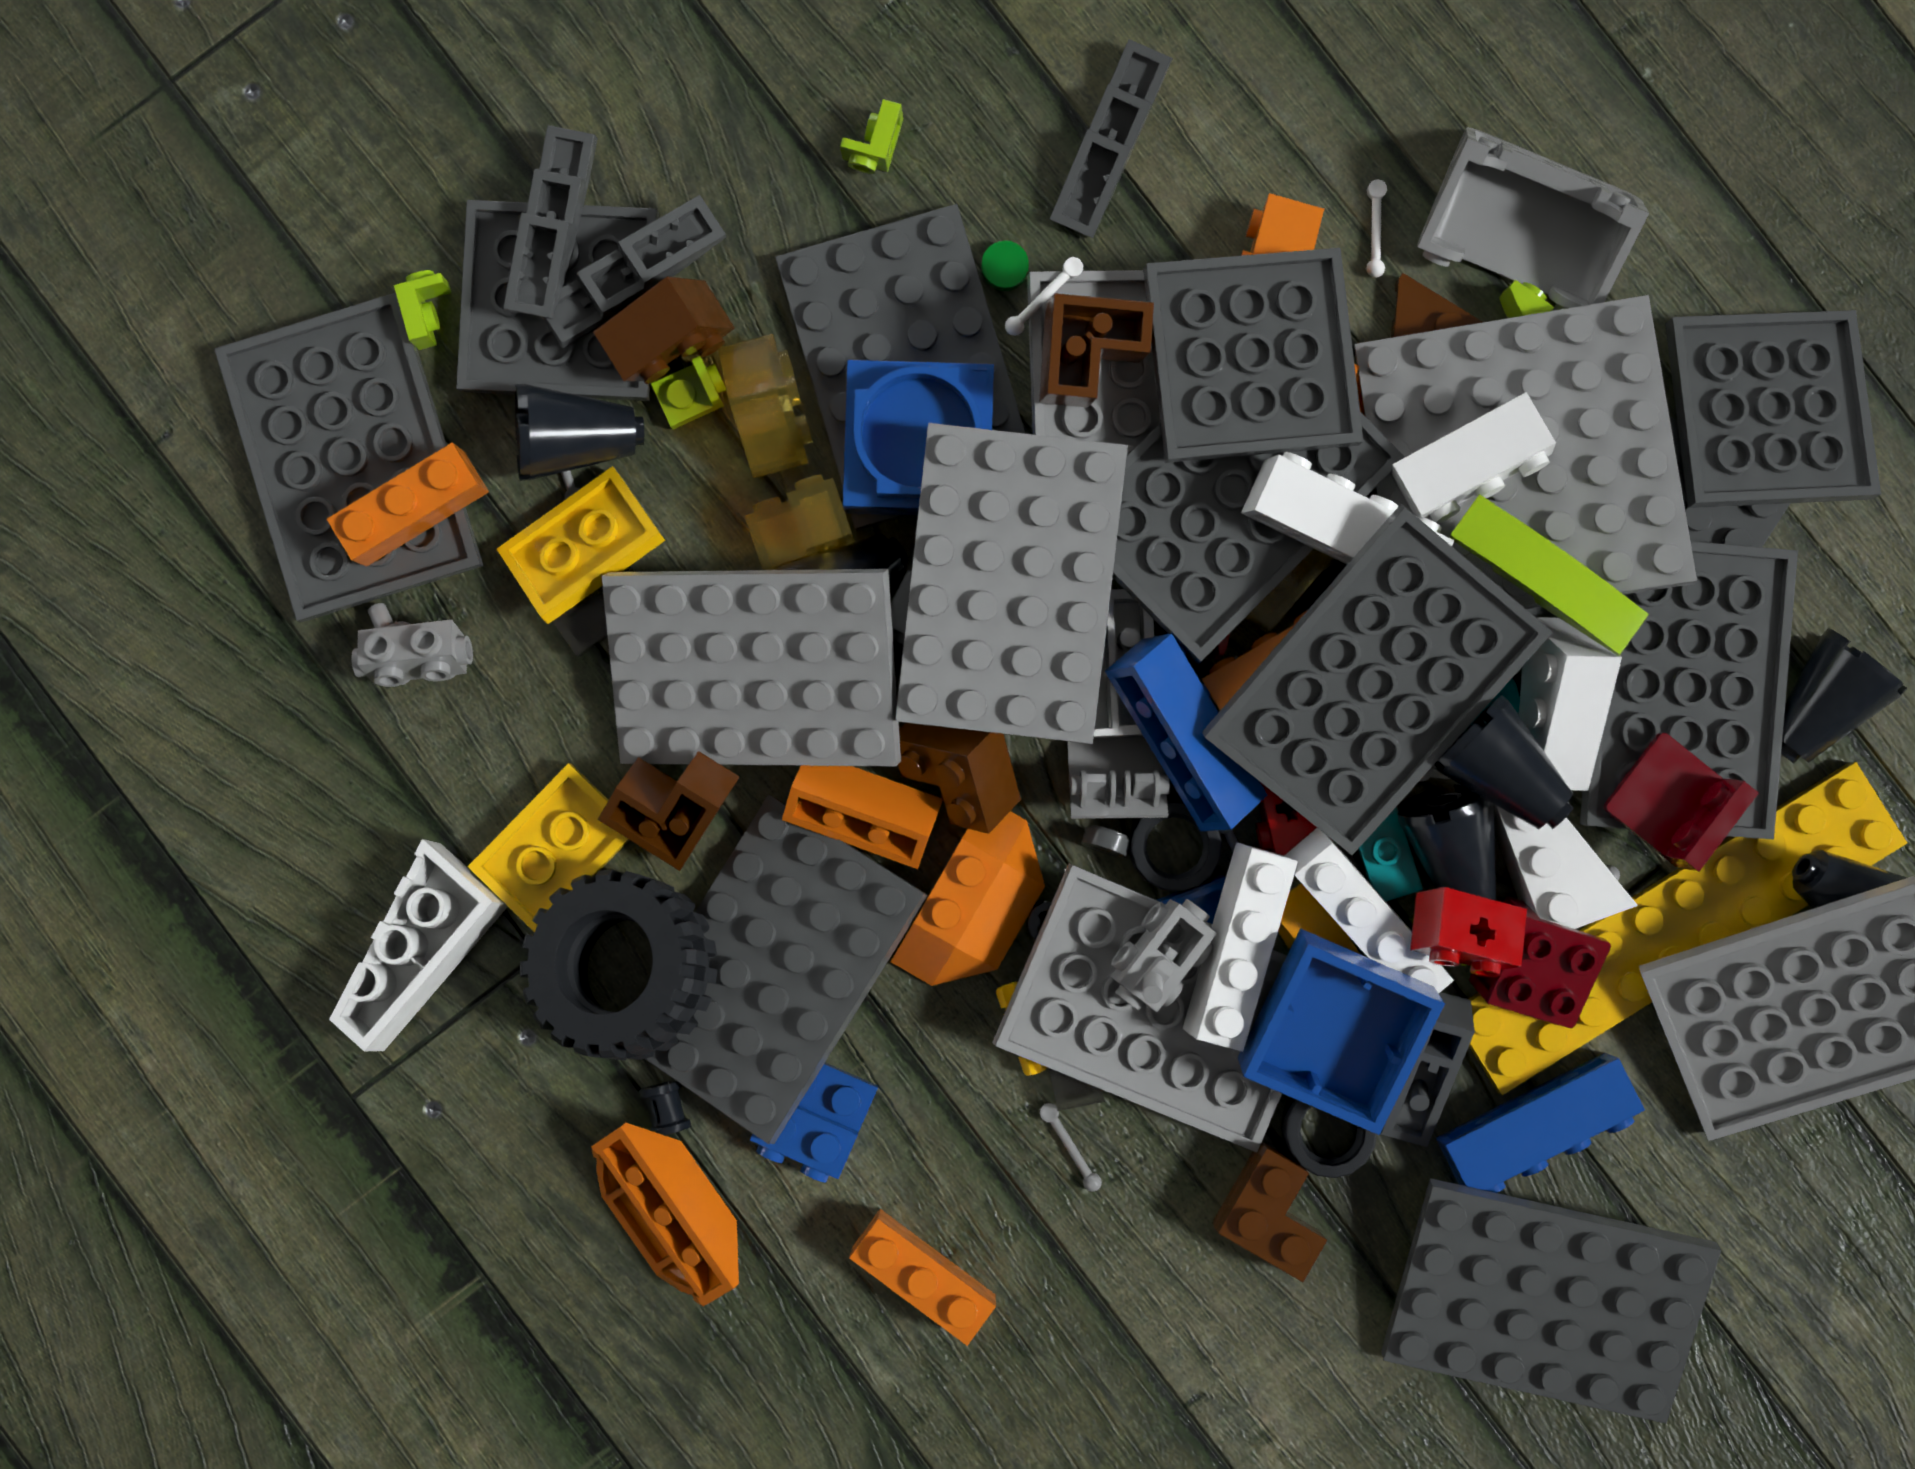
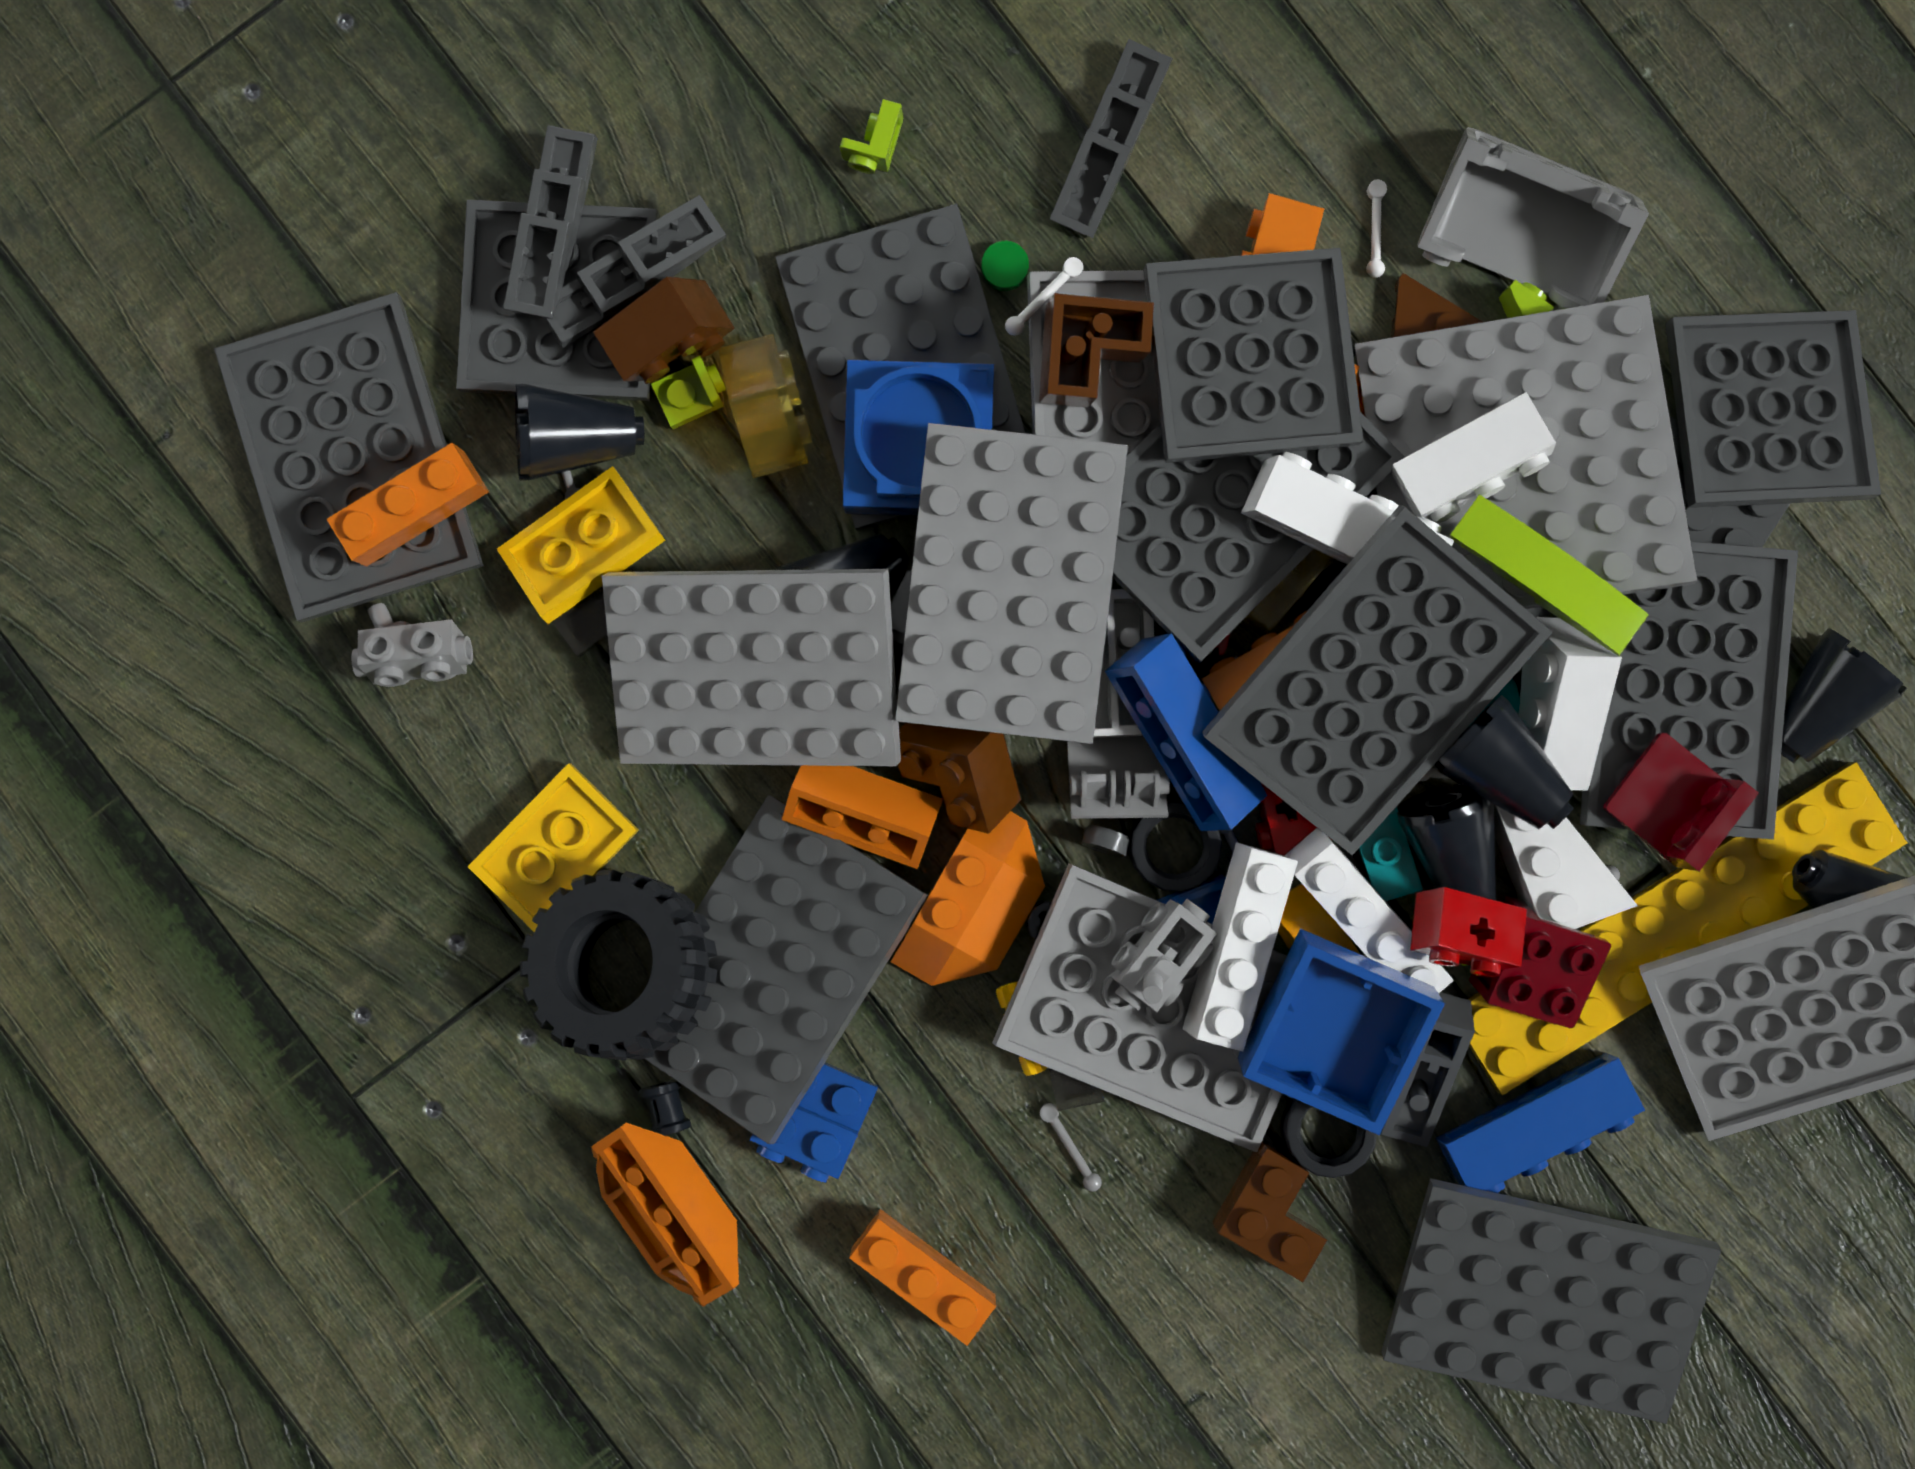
white wedge [329,839,508,1052] -> none
lime bracket [394,270,451,350] -> none
reddish brown brick [598,751,739,871] -> none
clear yellow brick [745,475,855,570] -> none

